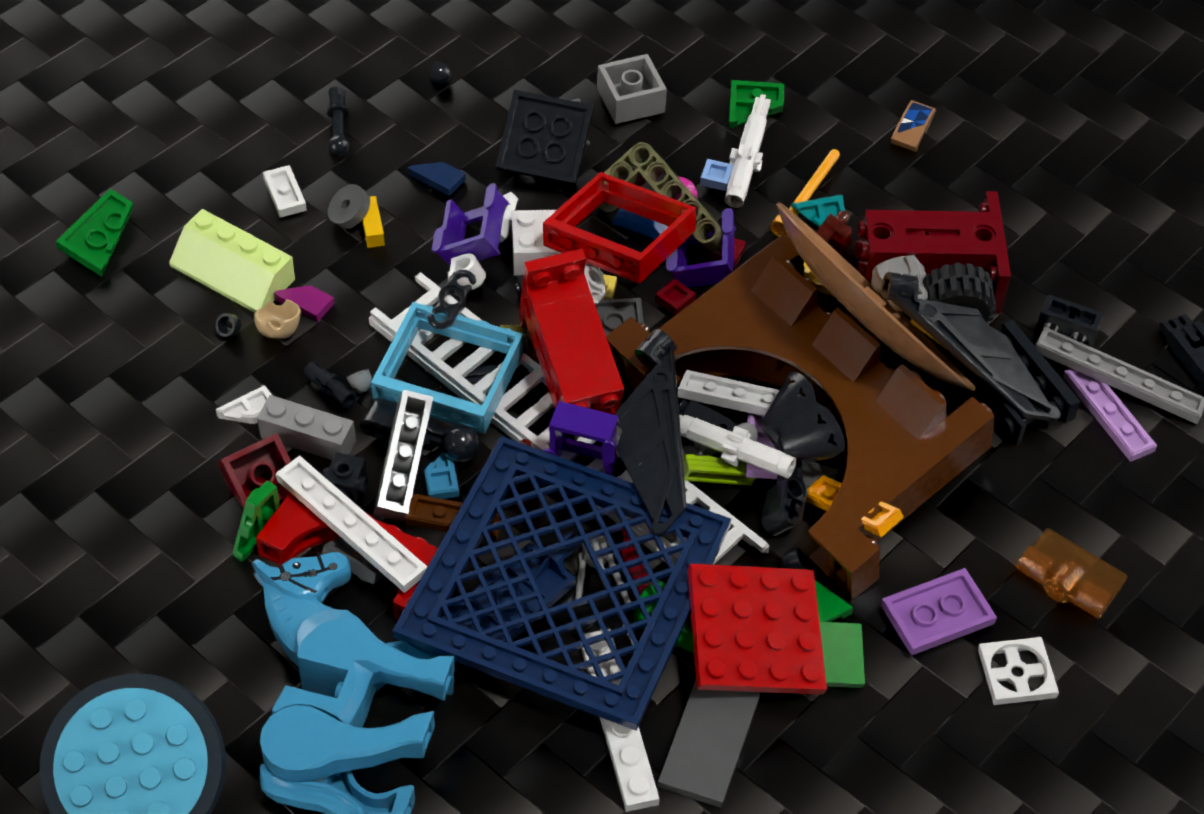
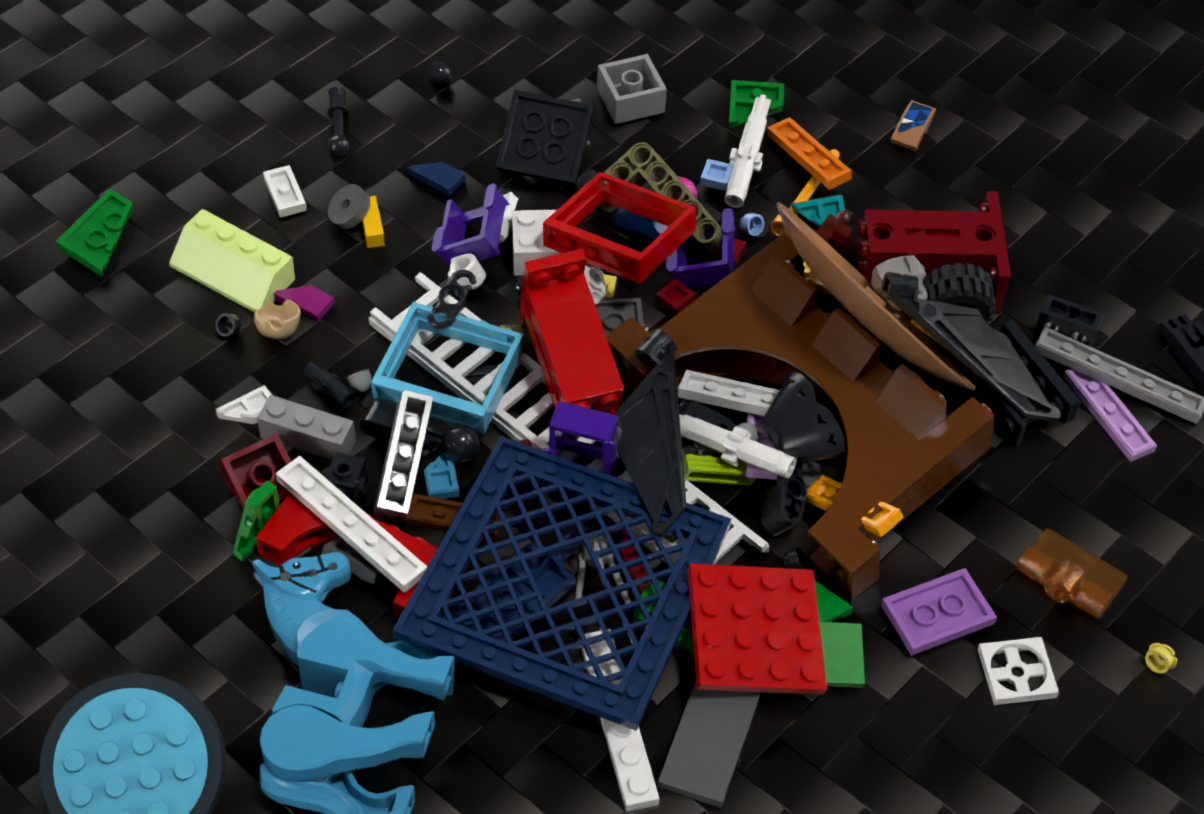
none -> light blue hinge [740,213,764,236]
none -> orange plate [767,117,852,190]
none -> light yellow plate [1145,643,1177,674]

